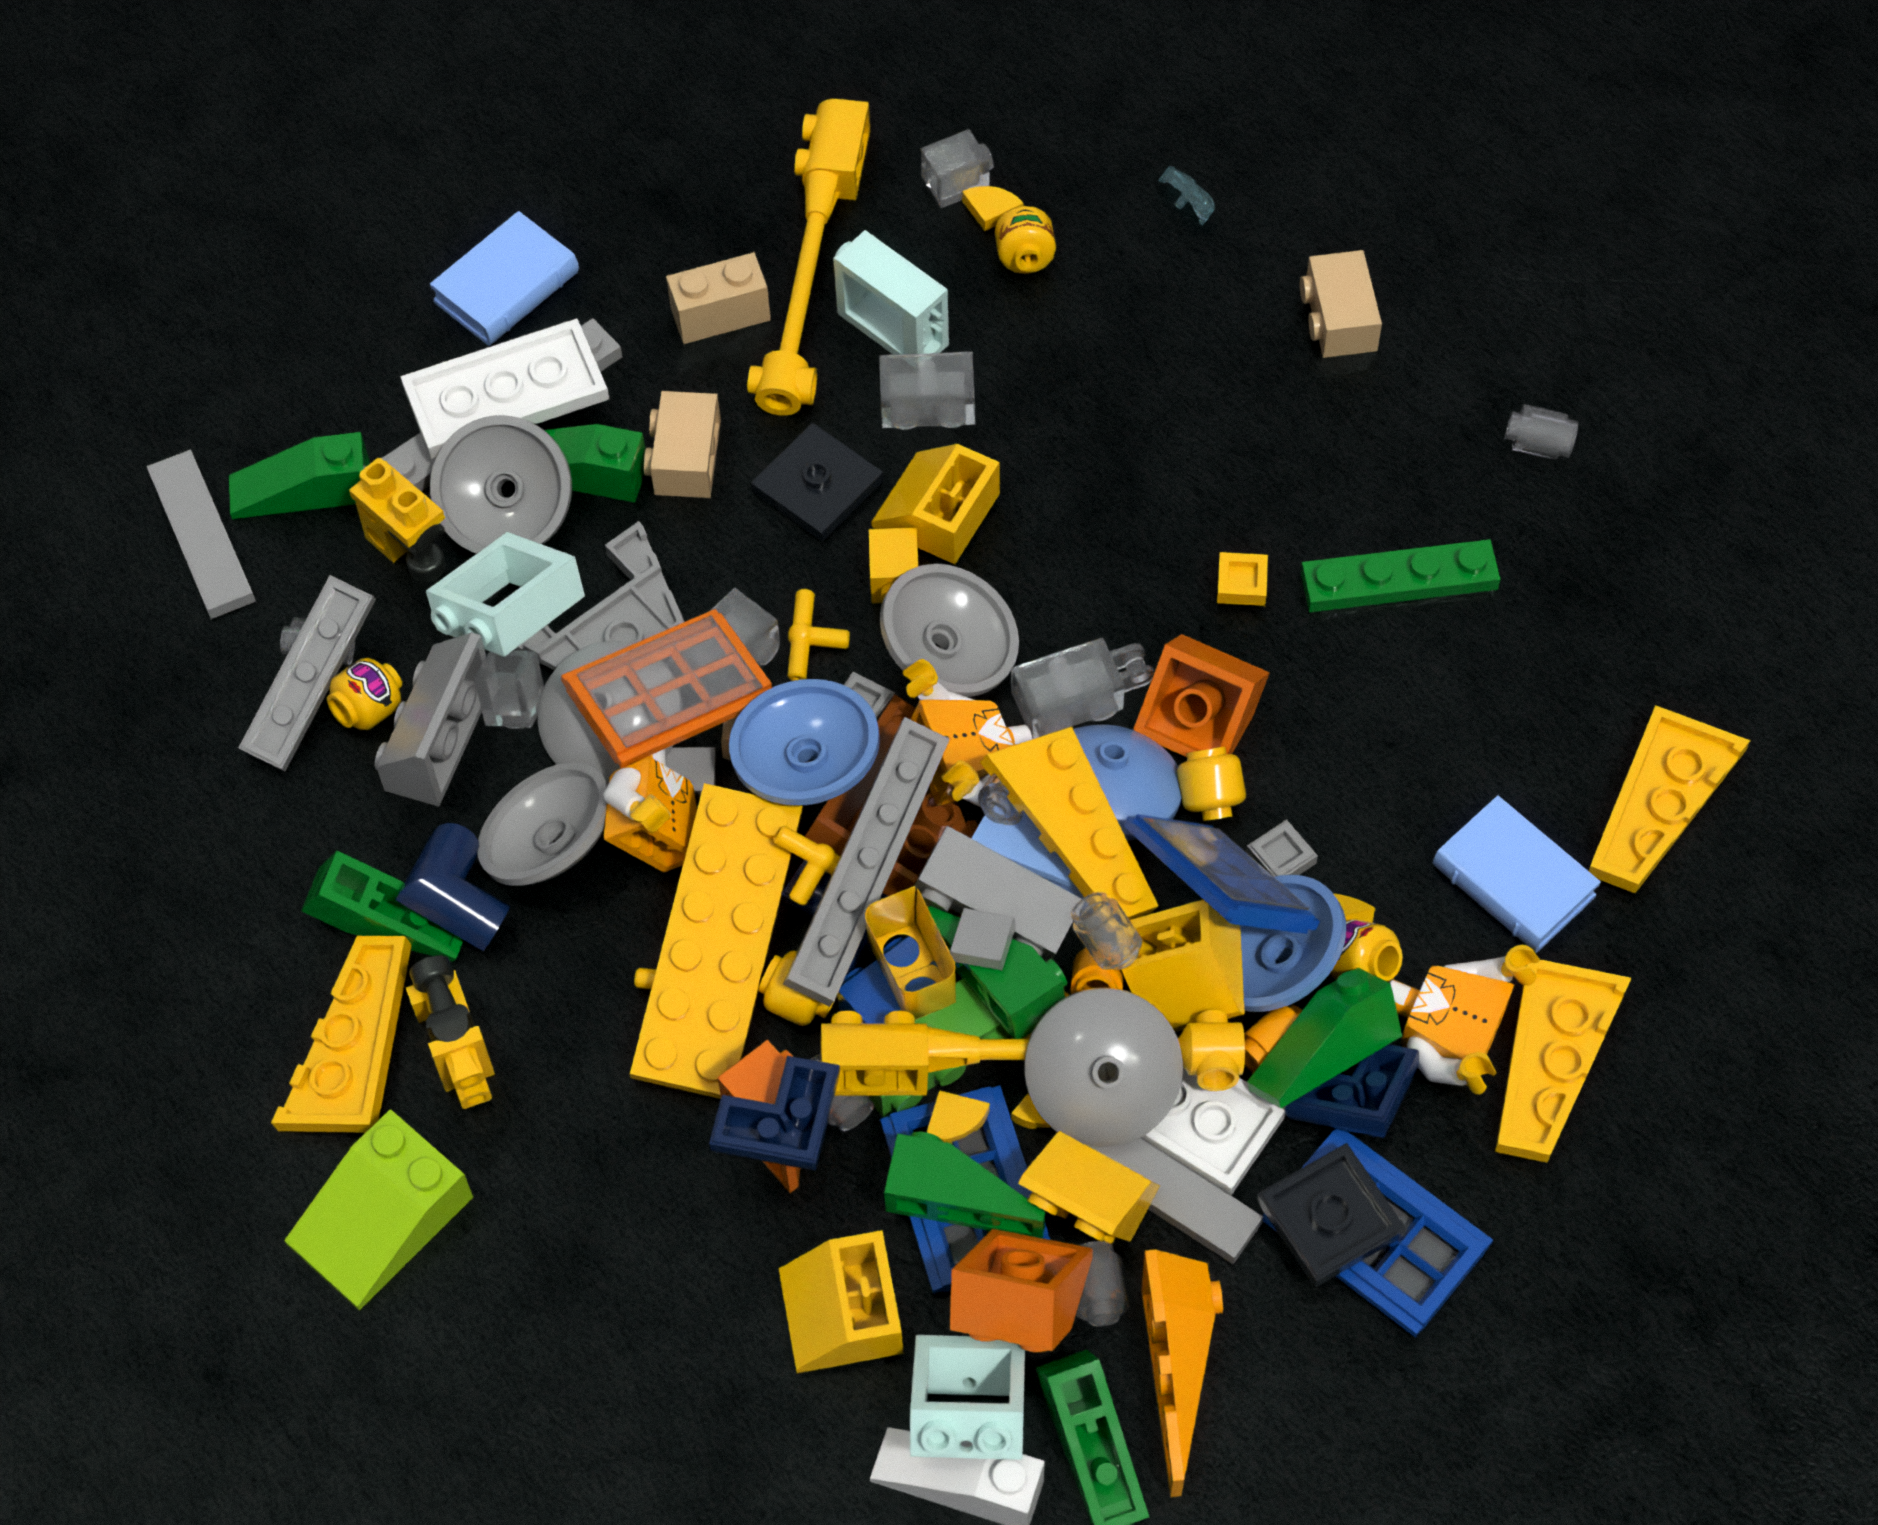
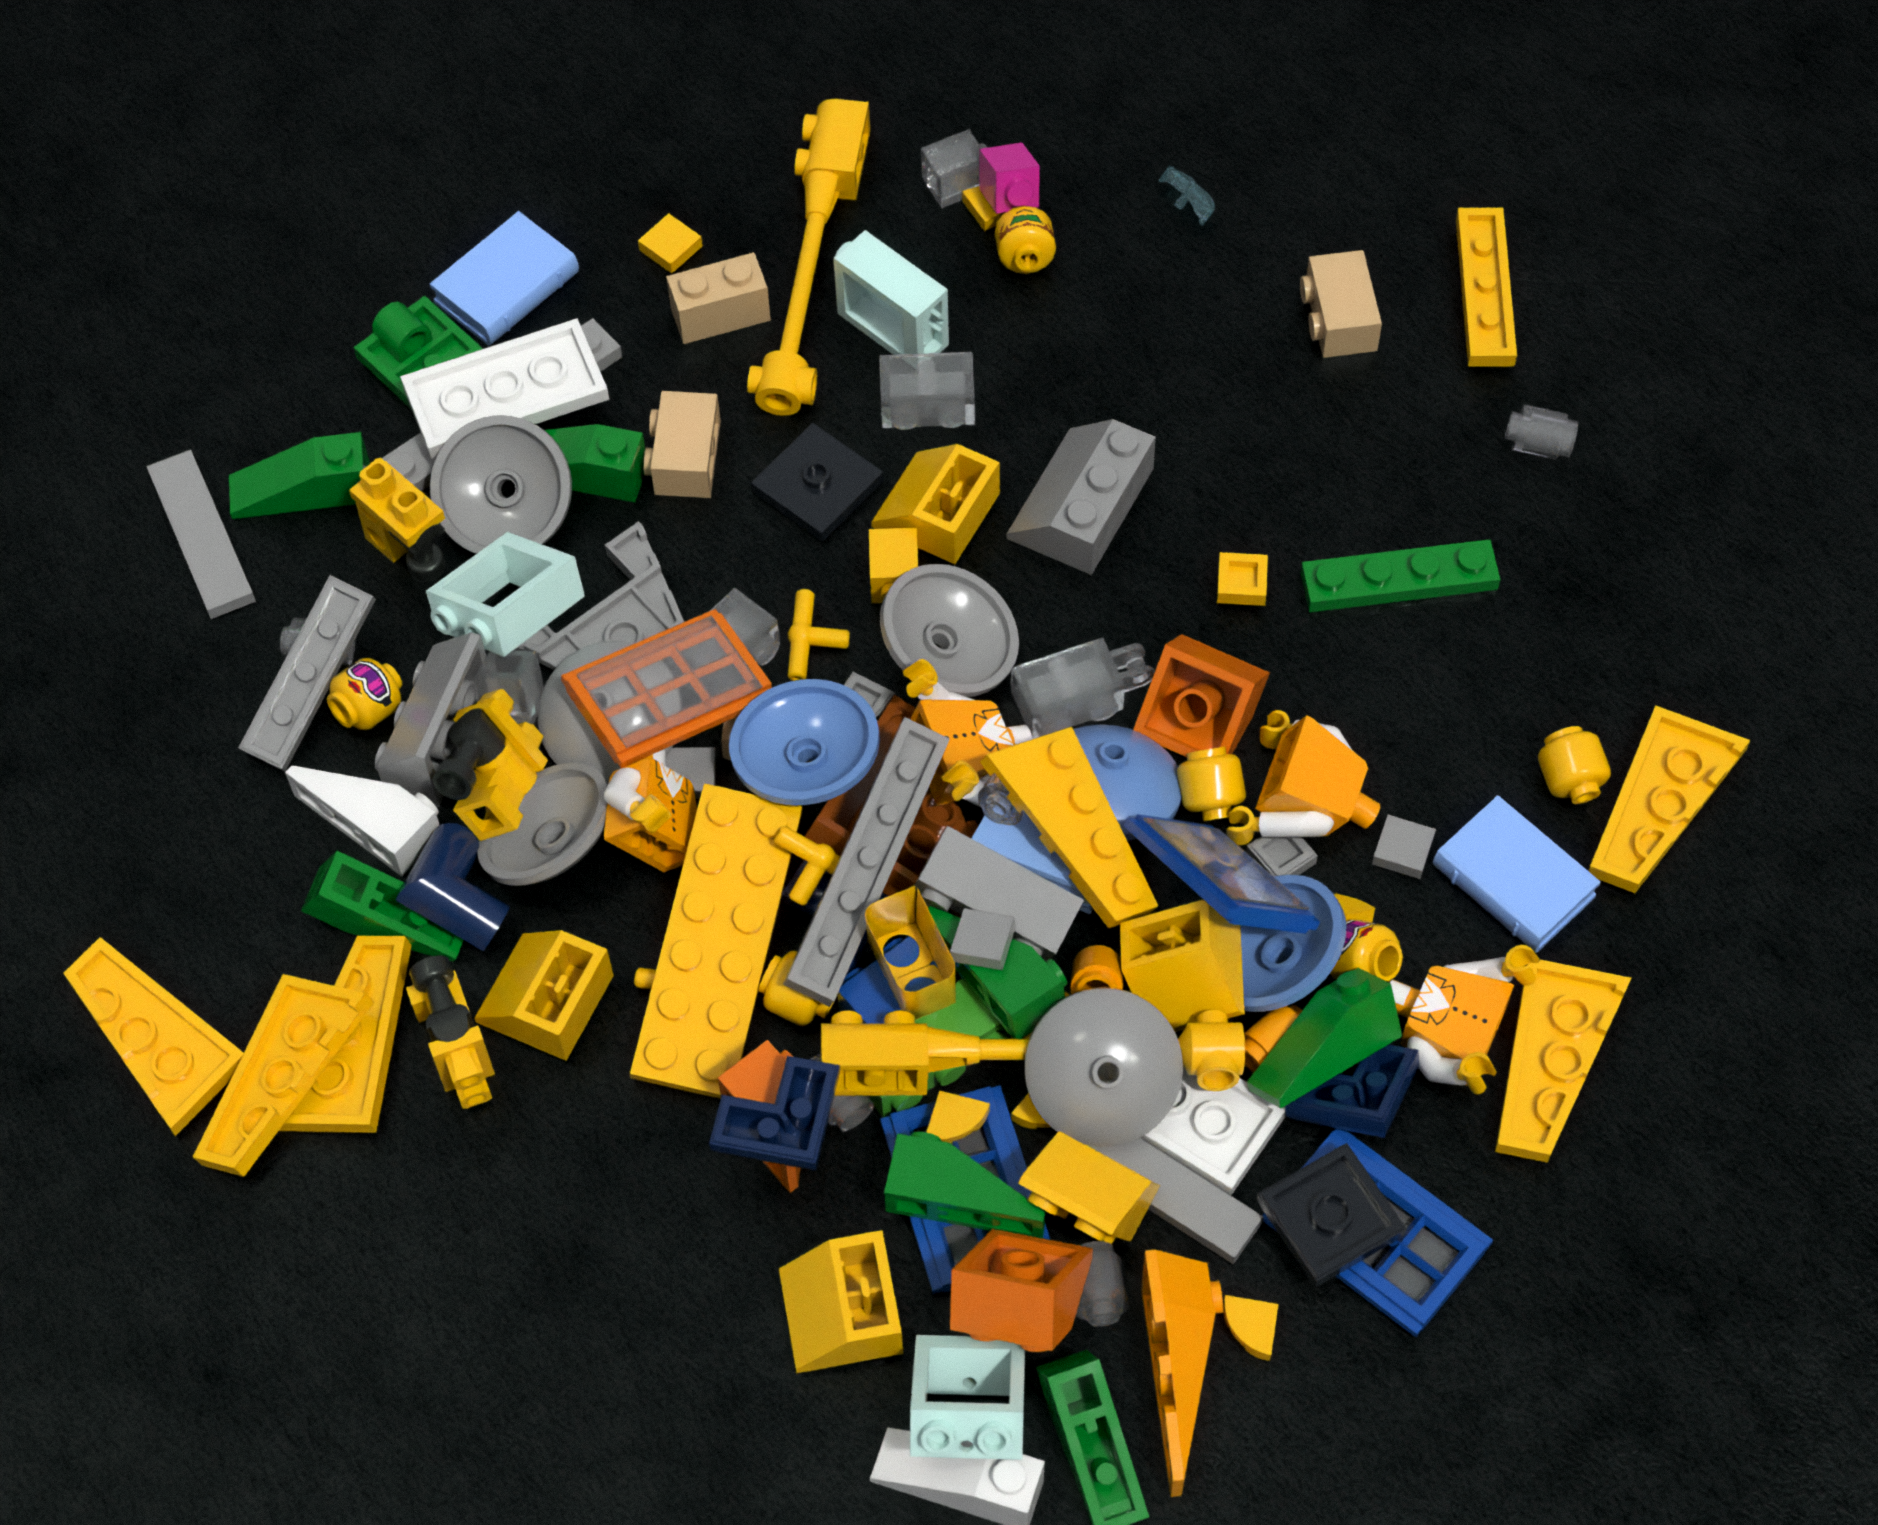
lime slope [284,1109,473,1310] -> none
clear brick [1071,892,1143,970] -> none
none -> yellow wing [64,937,244,1136]
none -> yellow wing [193,974,375,1177]
none -> white slope [285,766,440,877]
none -> green plate [354,296,483,410]
none -> yellow hips [433,689,548,841]
none -> yellow slope [474,930,614,1061]
none -> yellow tile [638,213,703,273]
none -> dark pink brick [979,143,1040,214]
none -> light grey slope [1007,419,1156,575]
none -> yellow tile [1223,1295,1278,1361]
none -> light orange torso [1226,710,1380,845]
none -> light grey tile [1372,815,1436,879]
none -> yellow plate [1456,208,1517,367]
none -> yellow head [1538,726,1611,804]

